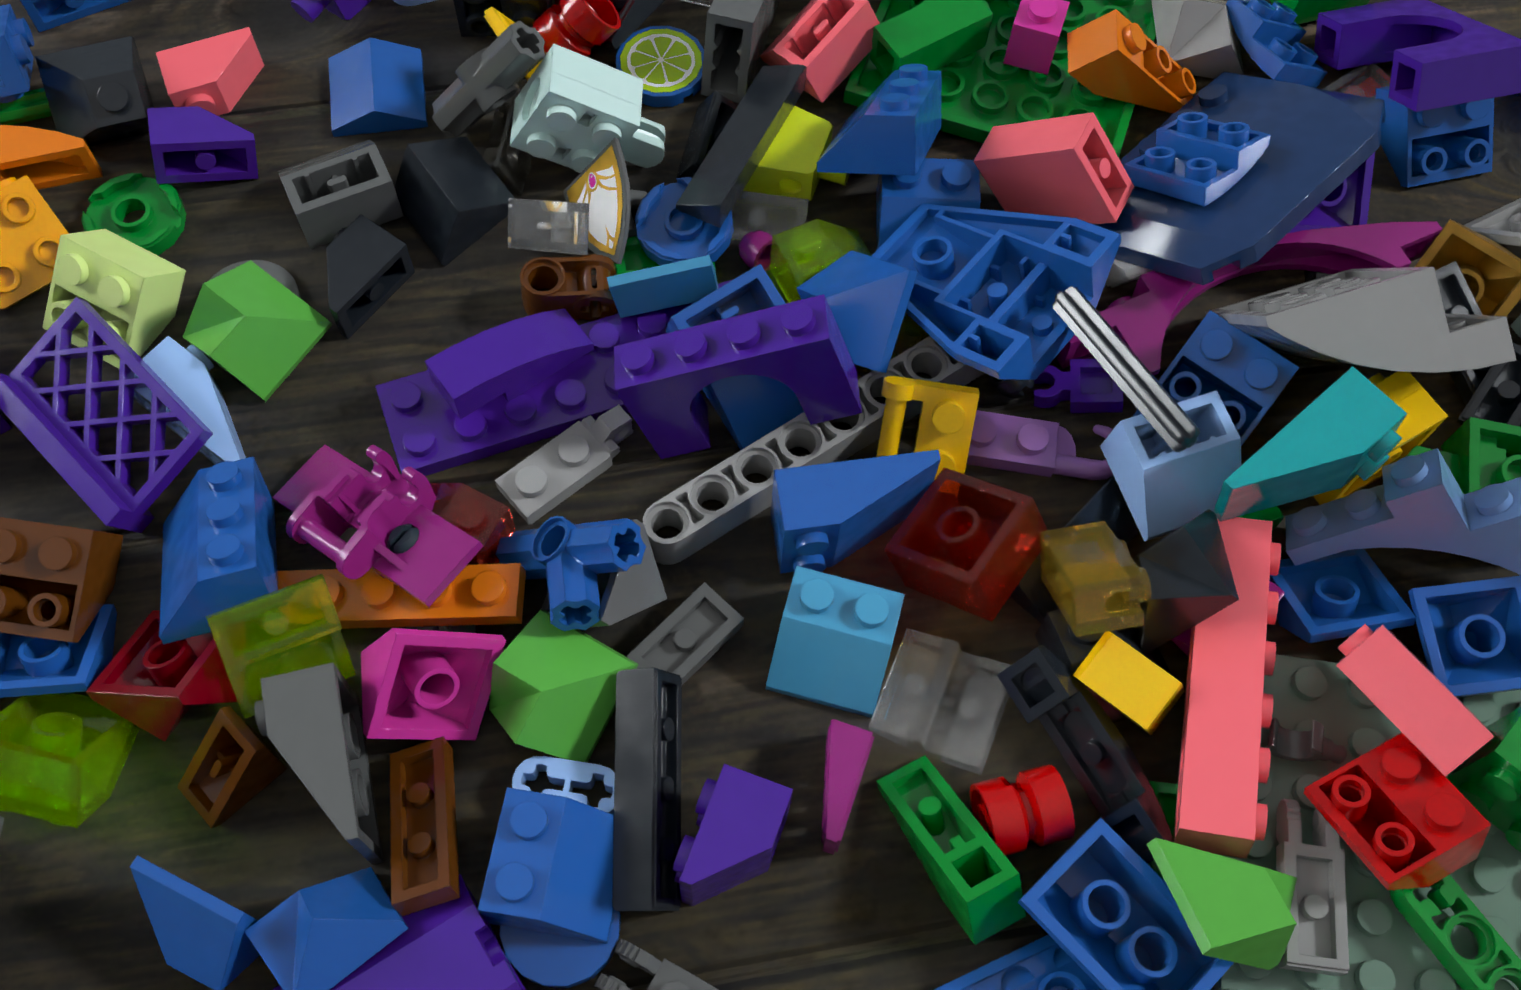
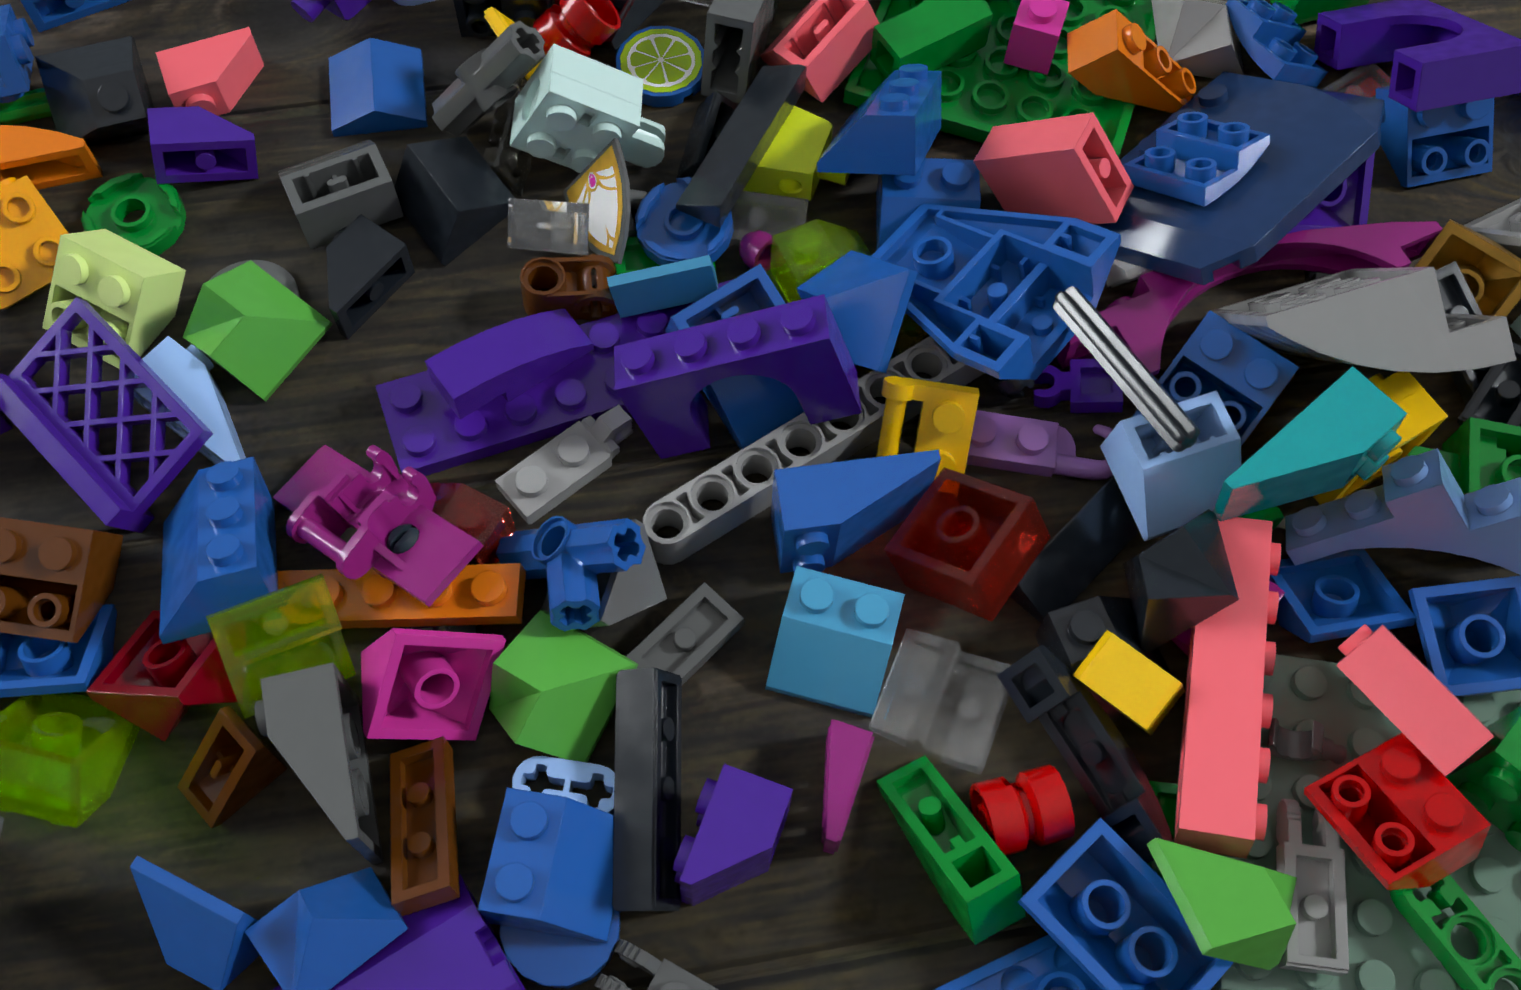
clear yellow brick [1040,521,1151,637] -> none

